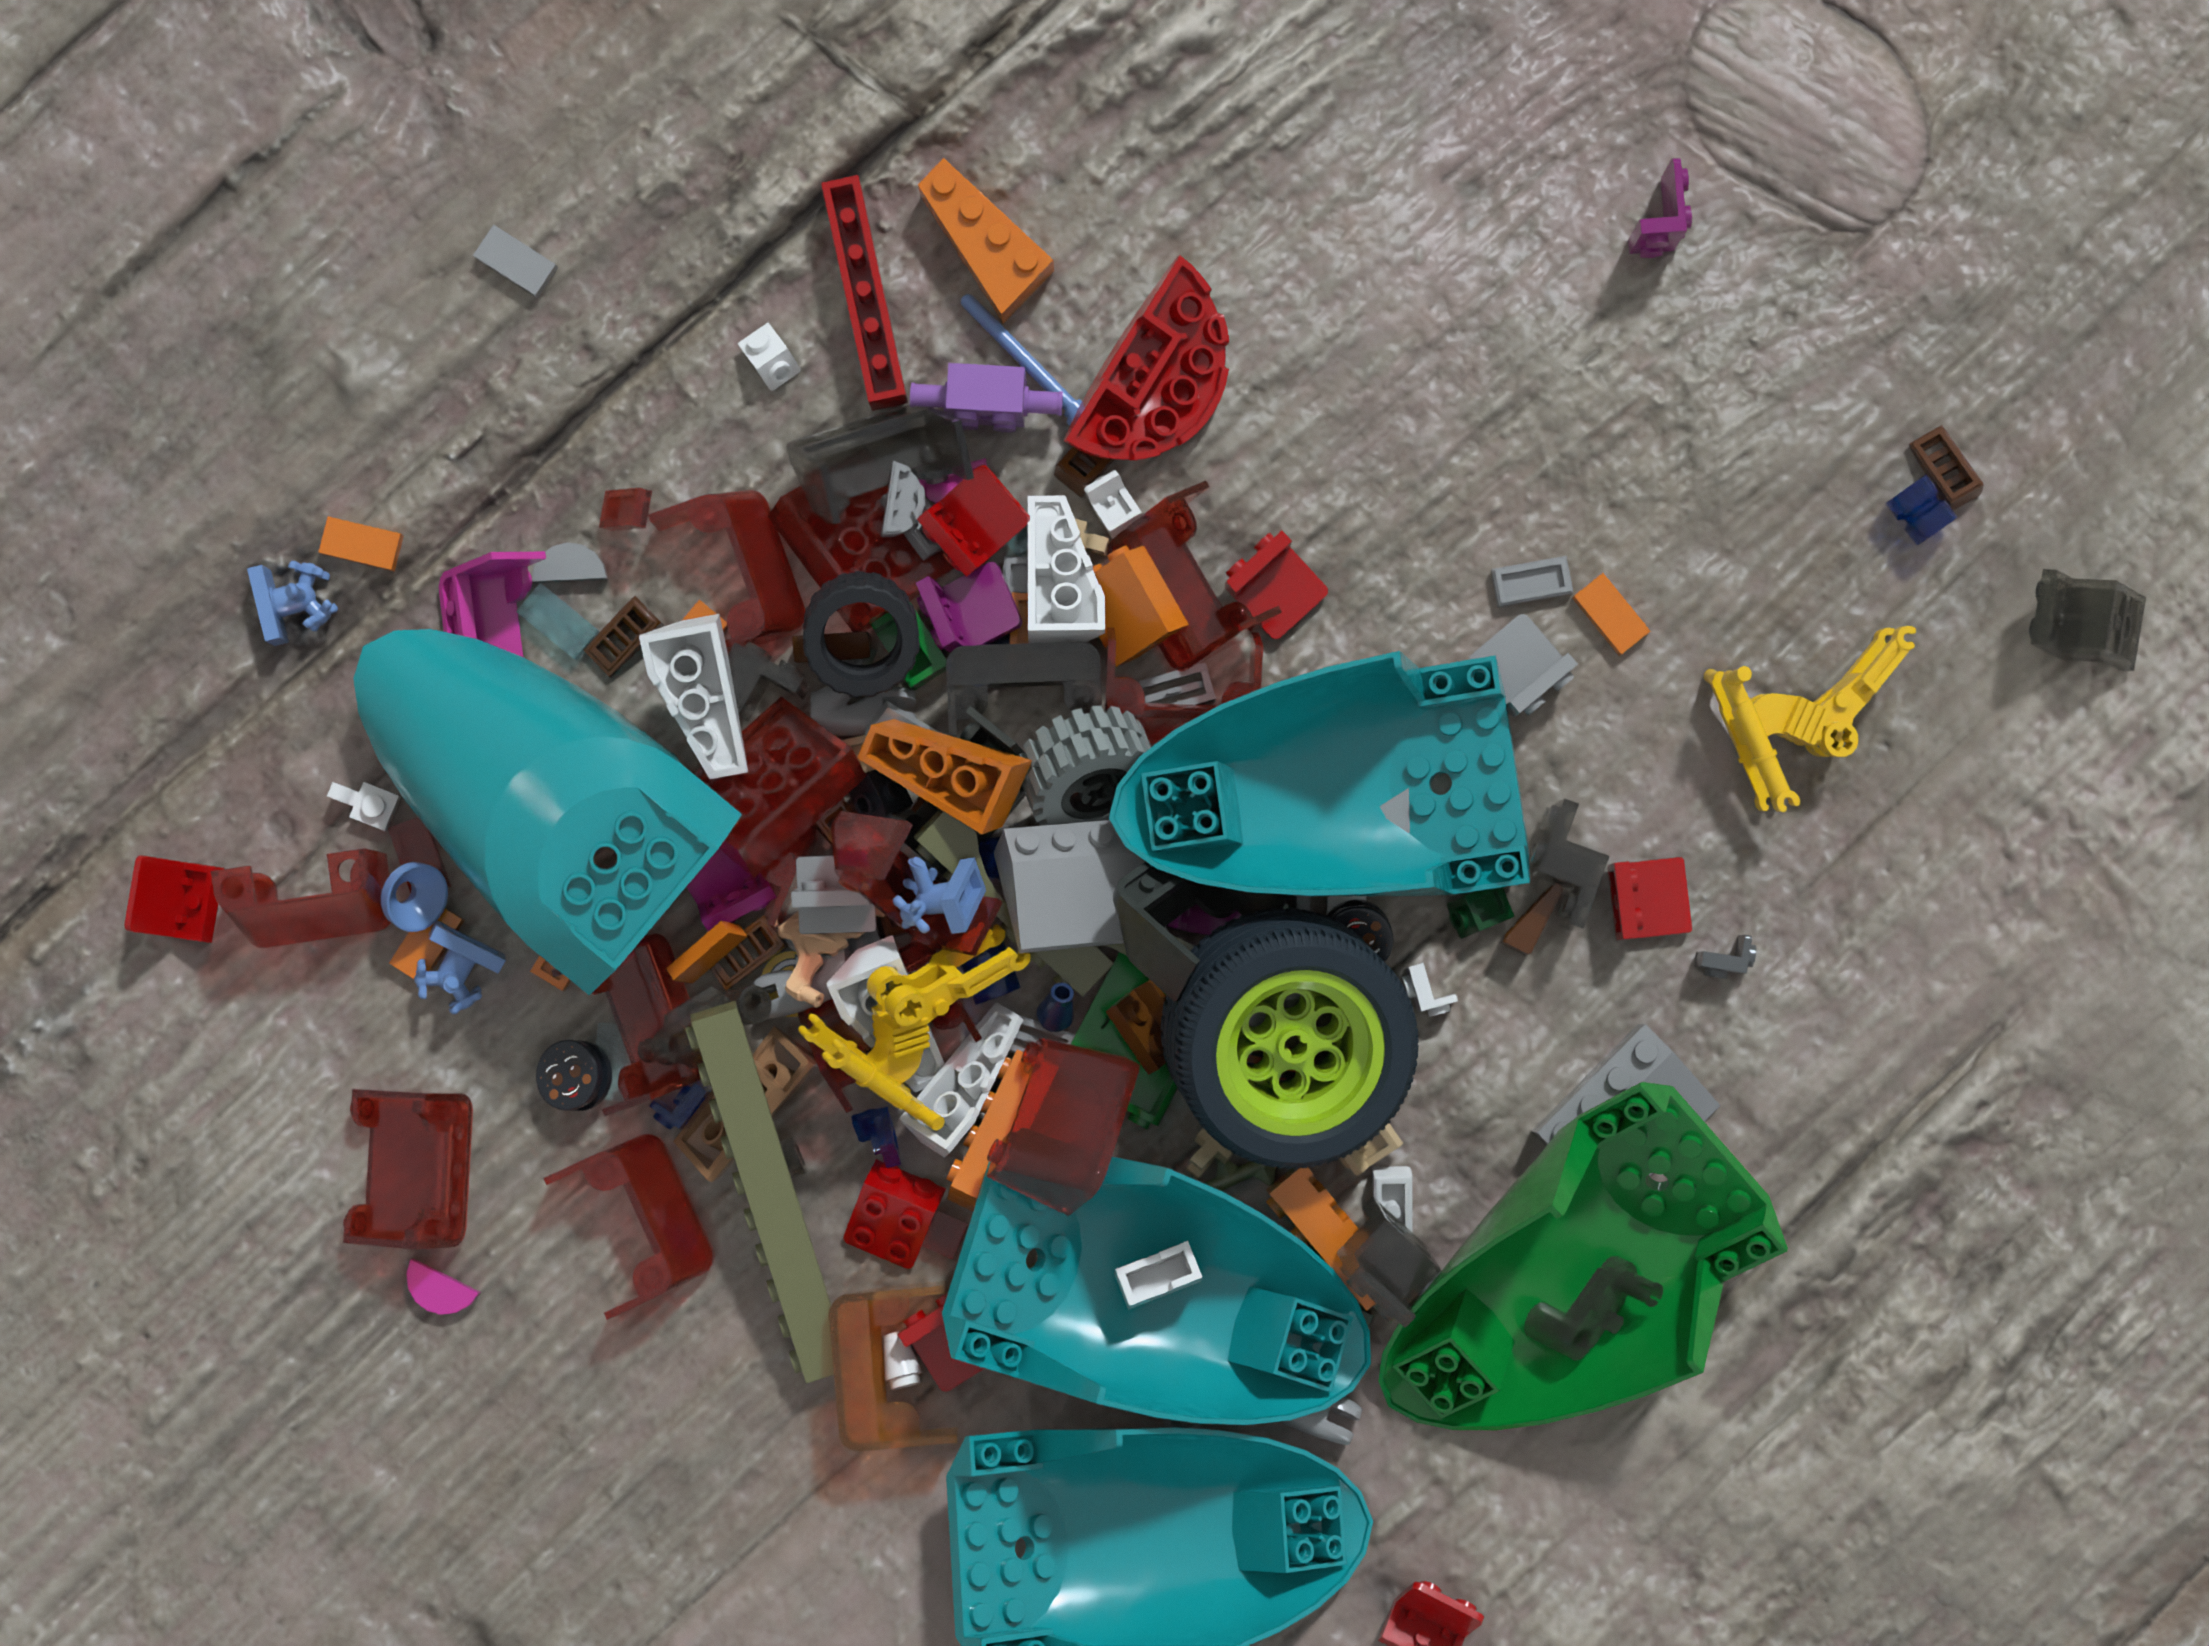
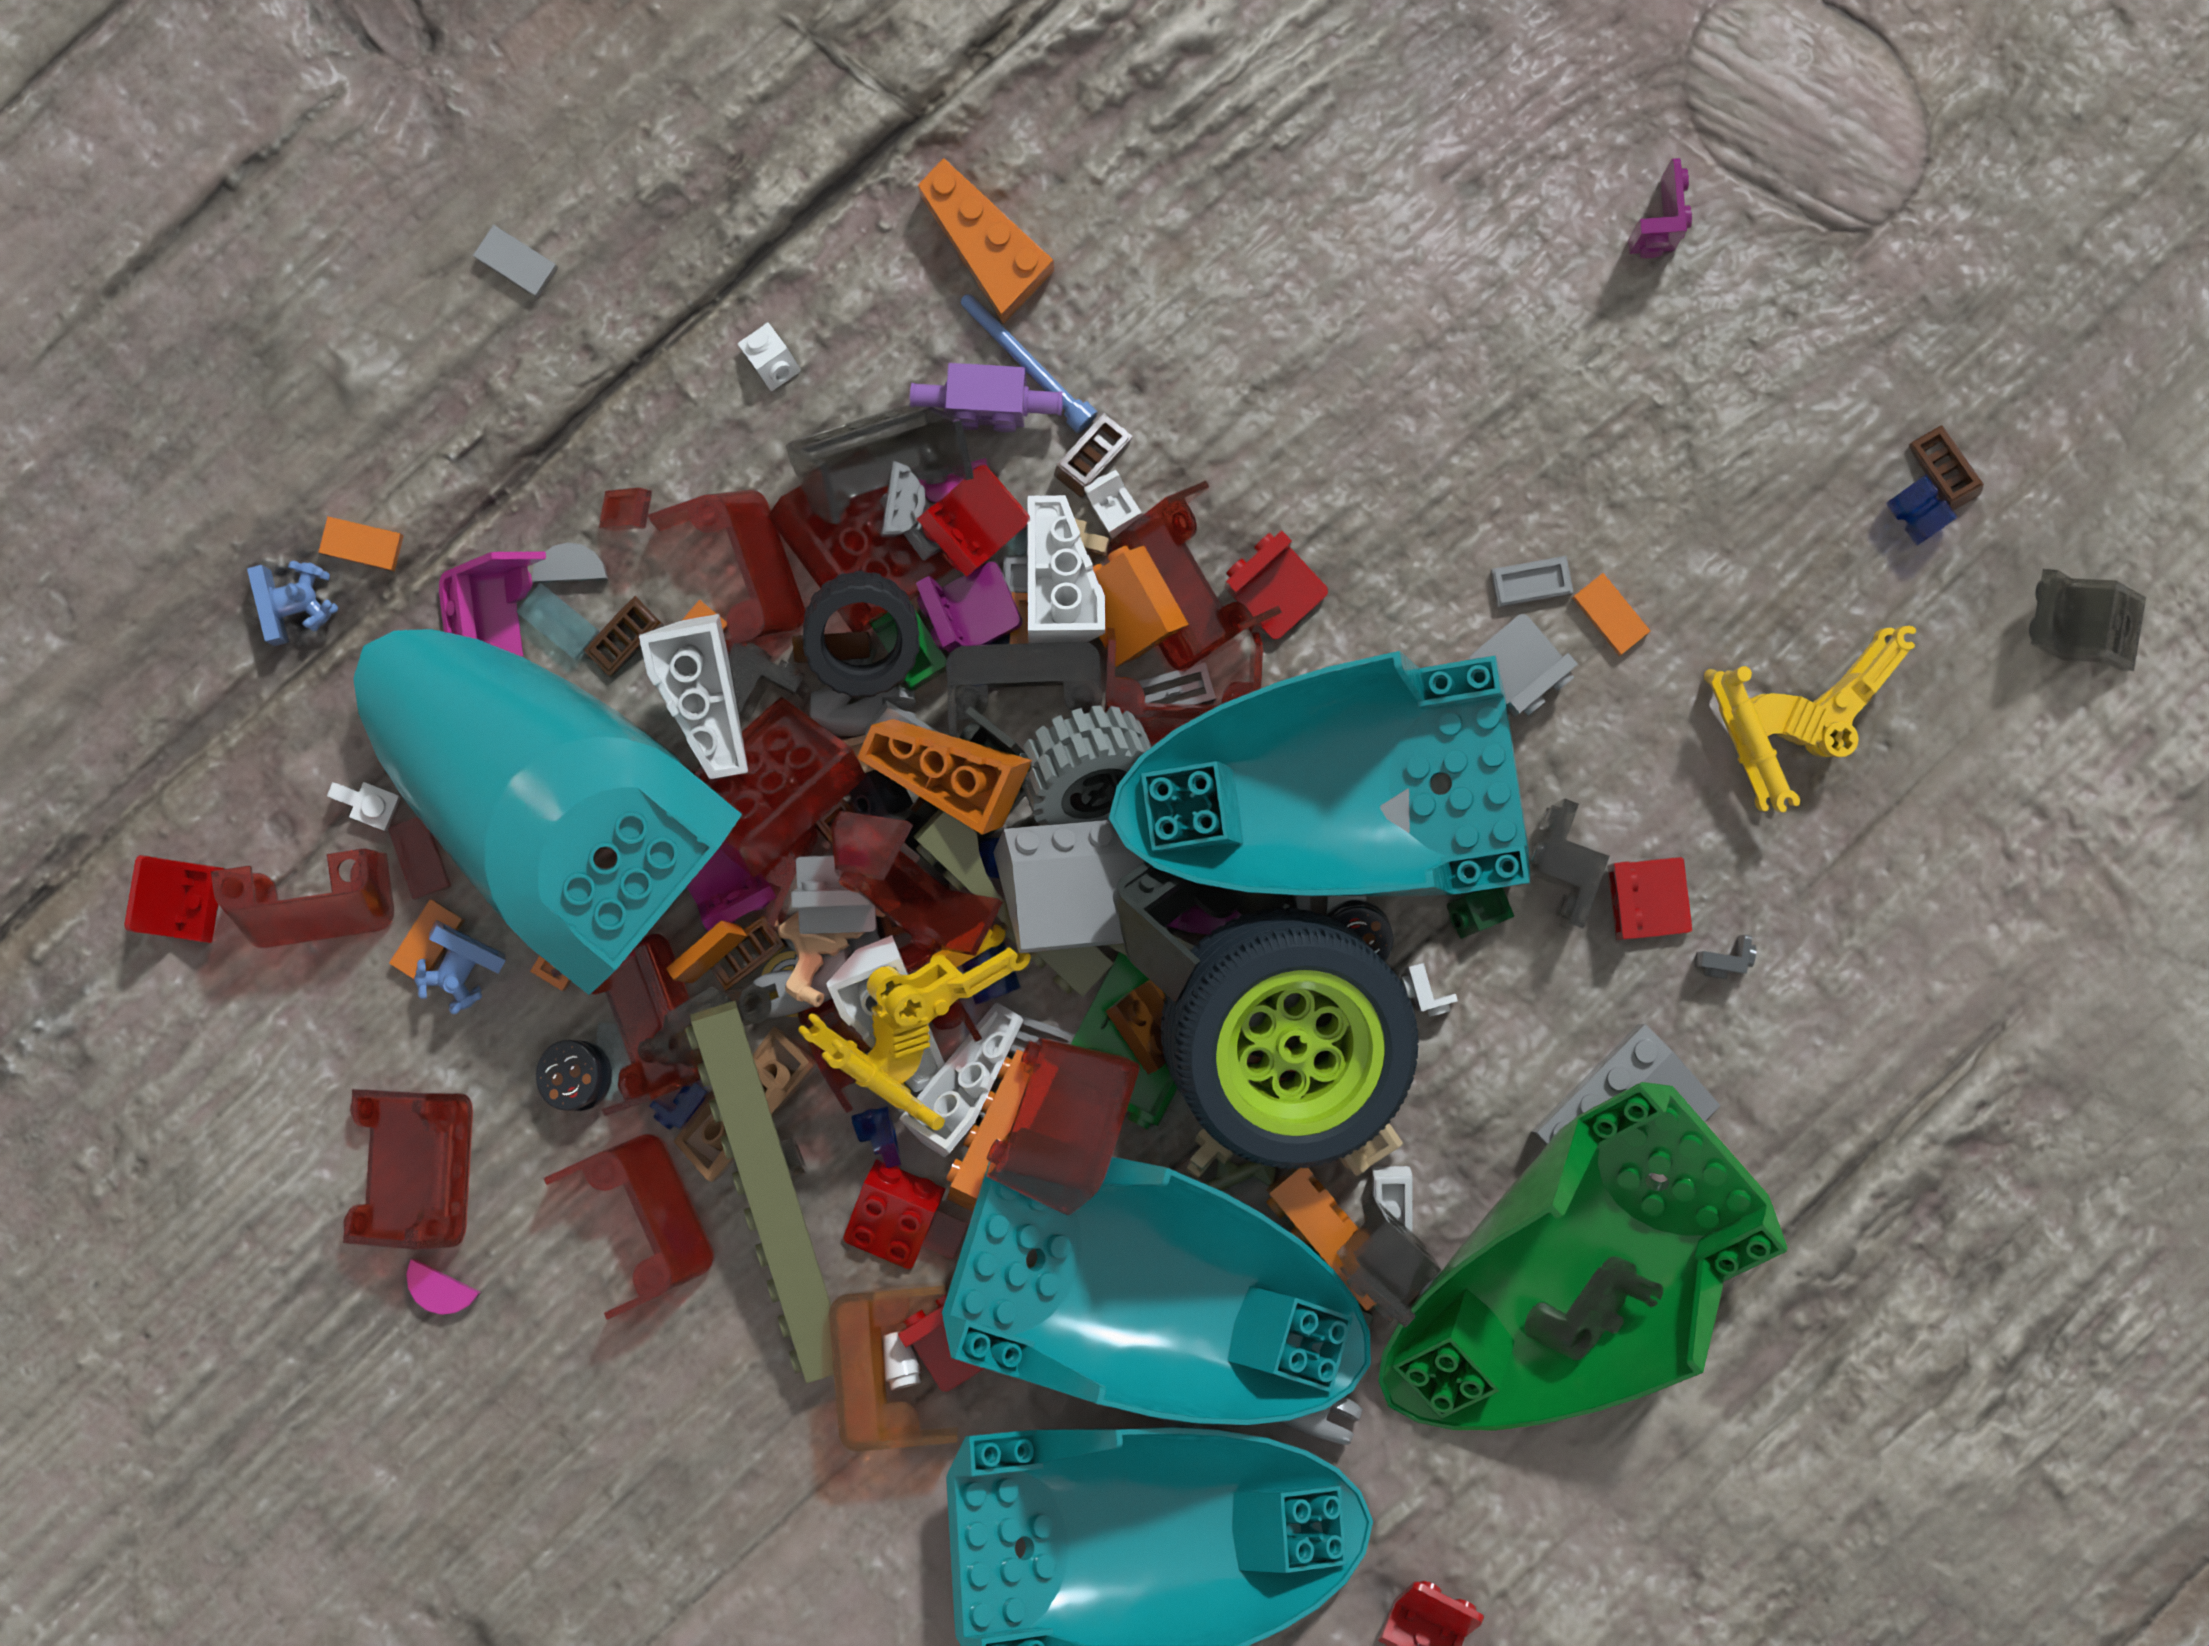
medium blue piece [381,862,448,932] -> none
red brick [821,175,909,411] -> none
medium blue piece [893,857,986,934] -> none
dark blue cone [1036,983,1074,1032] -> none
red brick [1064,255,1229,461] -> none
white brick [1114,1241,1202,1310] -> none
reddish brown slope [1499,883,1564,956] -> none

